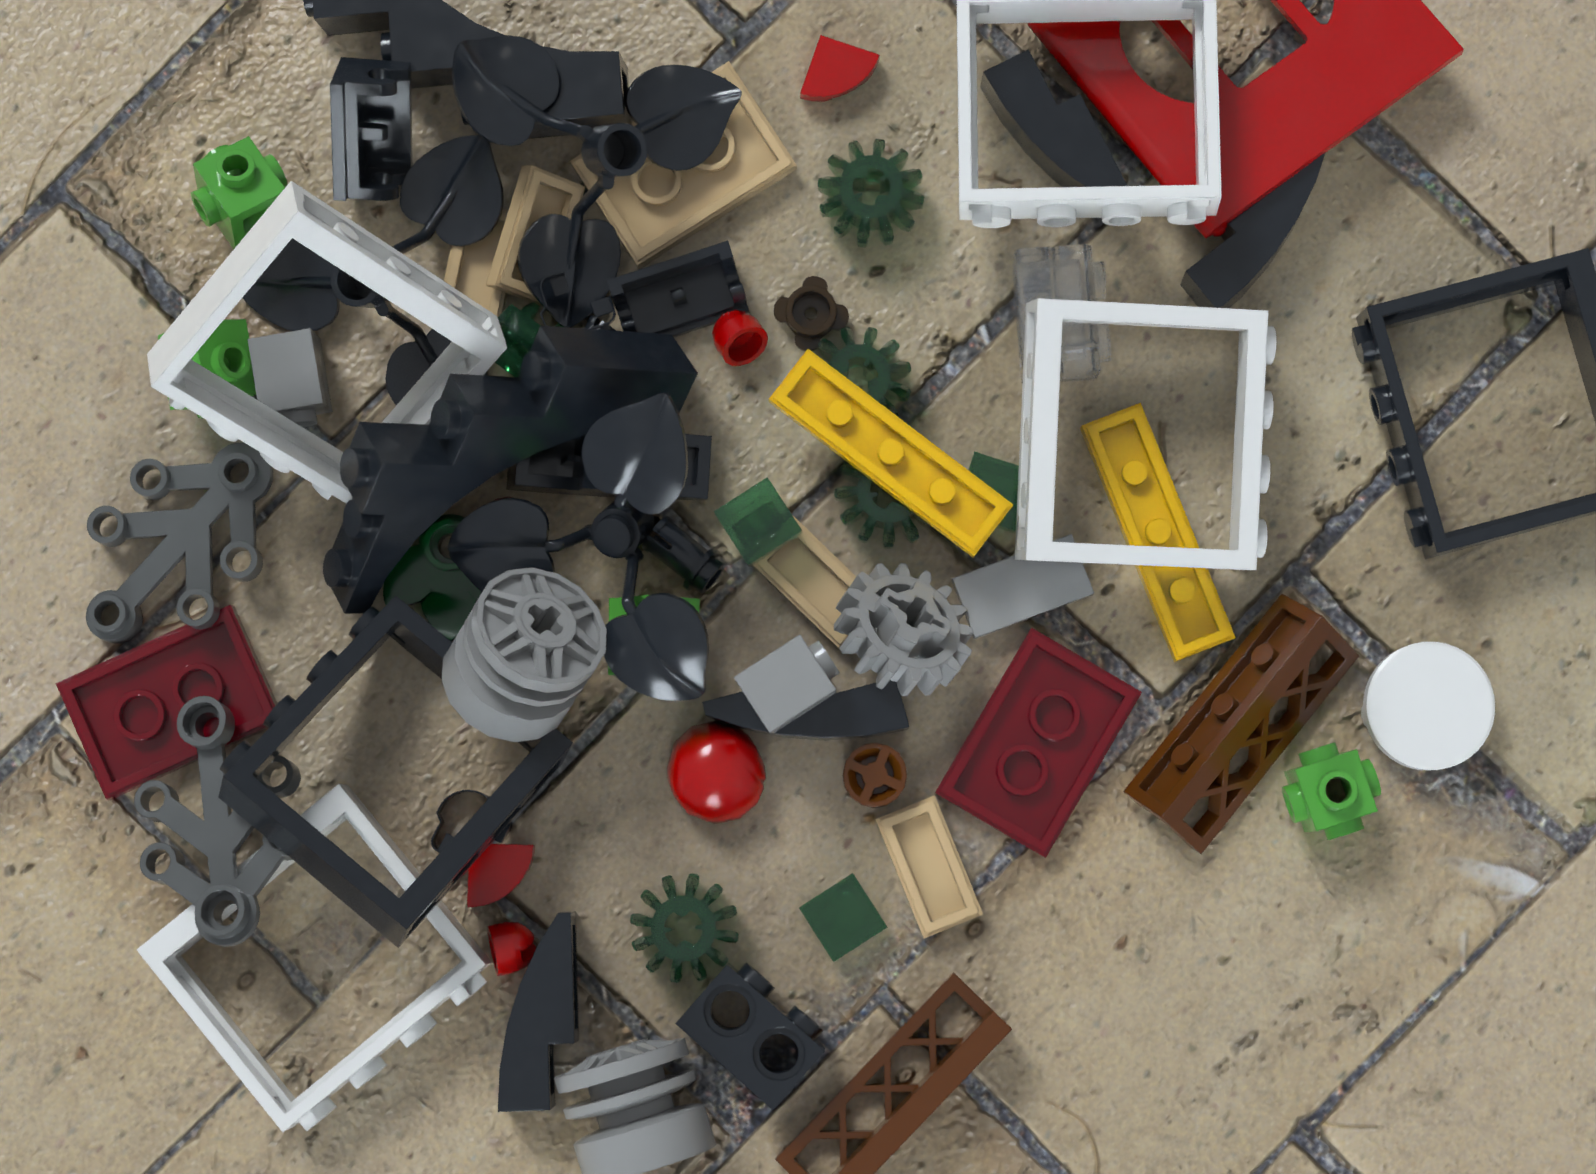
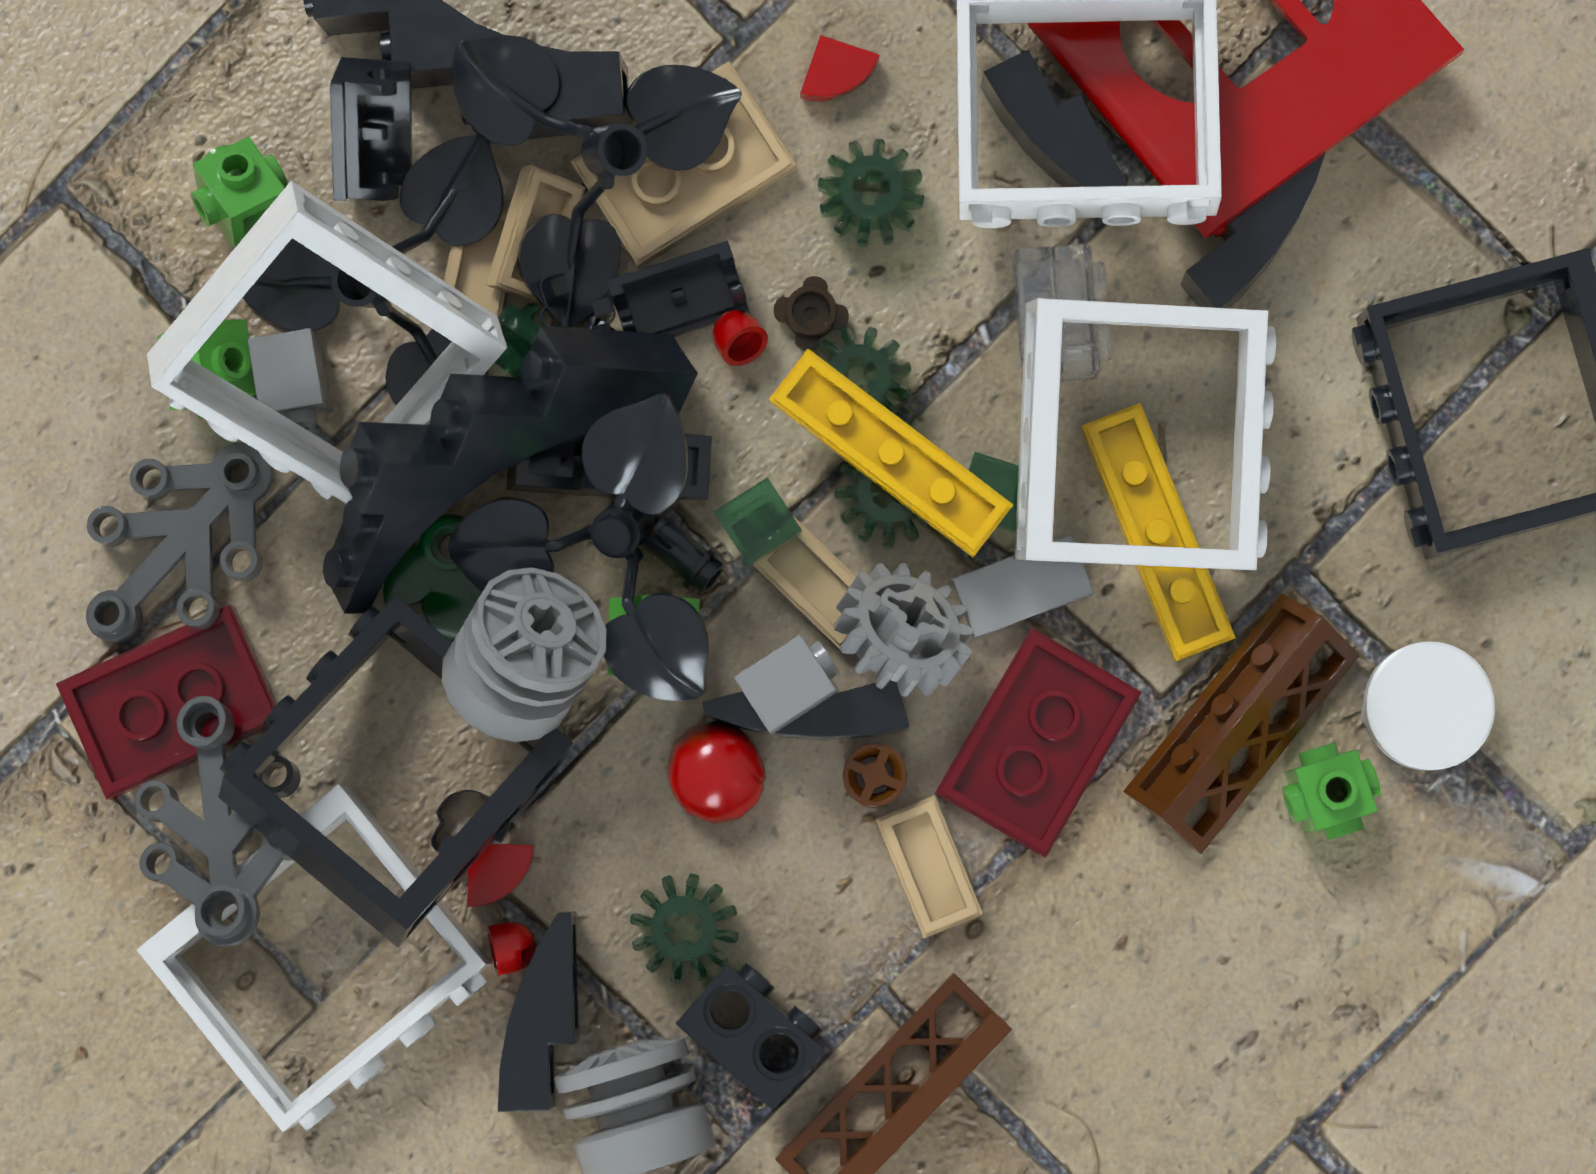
clear green tile [799,873,887,962] -> none

